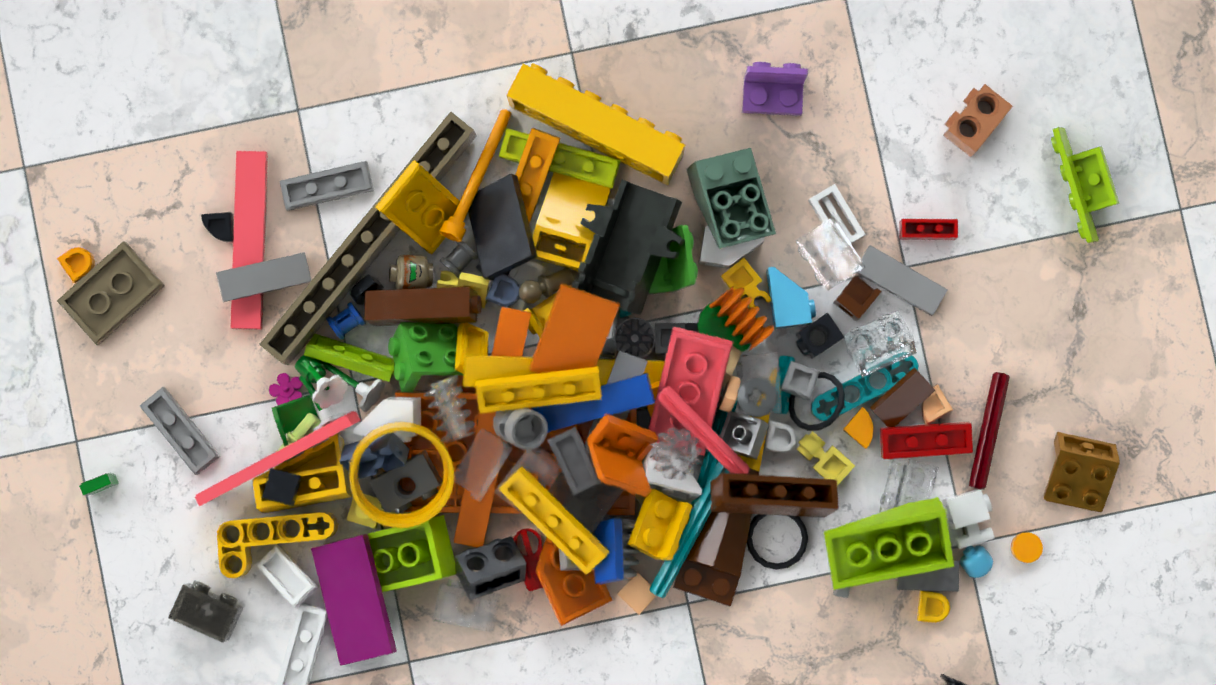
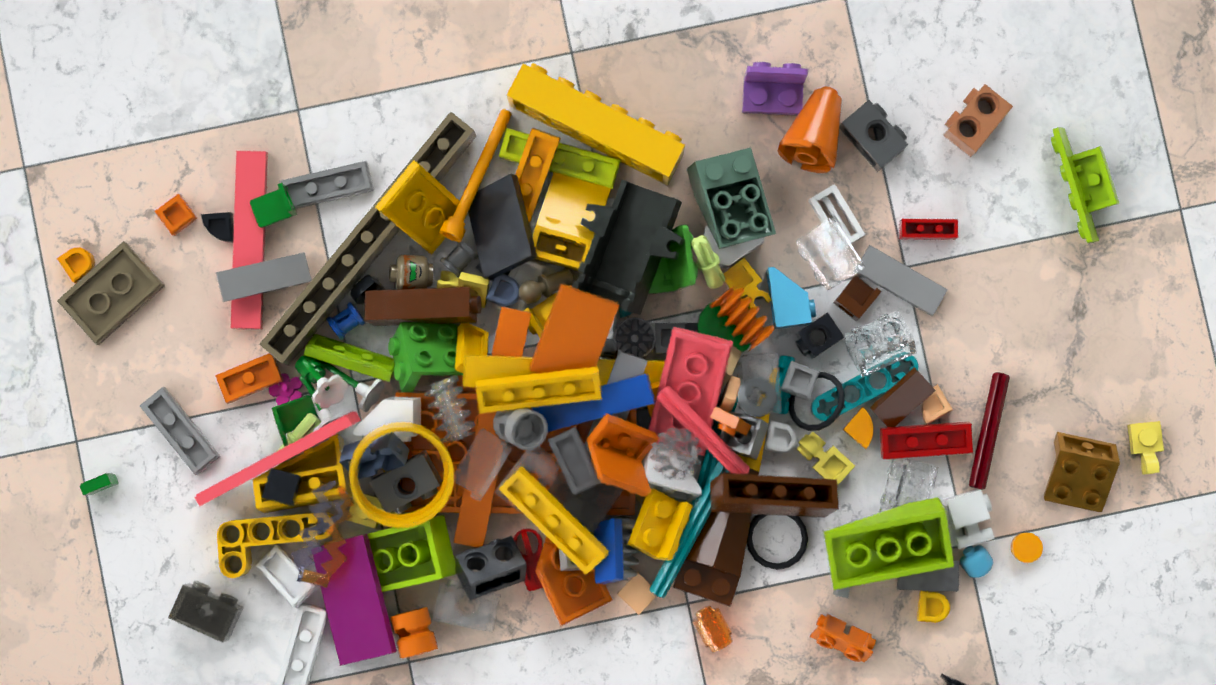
none -> orange tile [155,194,198,236]
none -> orange plate [215,353,284,404]
none -> green bracket [250,183,298,228]
none -> piece [291,481,354,588]
none -> orange wheel [390,607,438,658]
none -> yellowish green axle [691,235,725,289]
none -> clear orange brick [692,605,733,653]
none -> orange plate [710,407,752,436]
none -> orange cone [777,86,842,173]
none -> orange hinge [810,614,876,662]
none -> dark grey brick [839,100,908,172]
none -> light yellow plate [1127,421,1164,475]

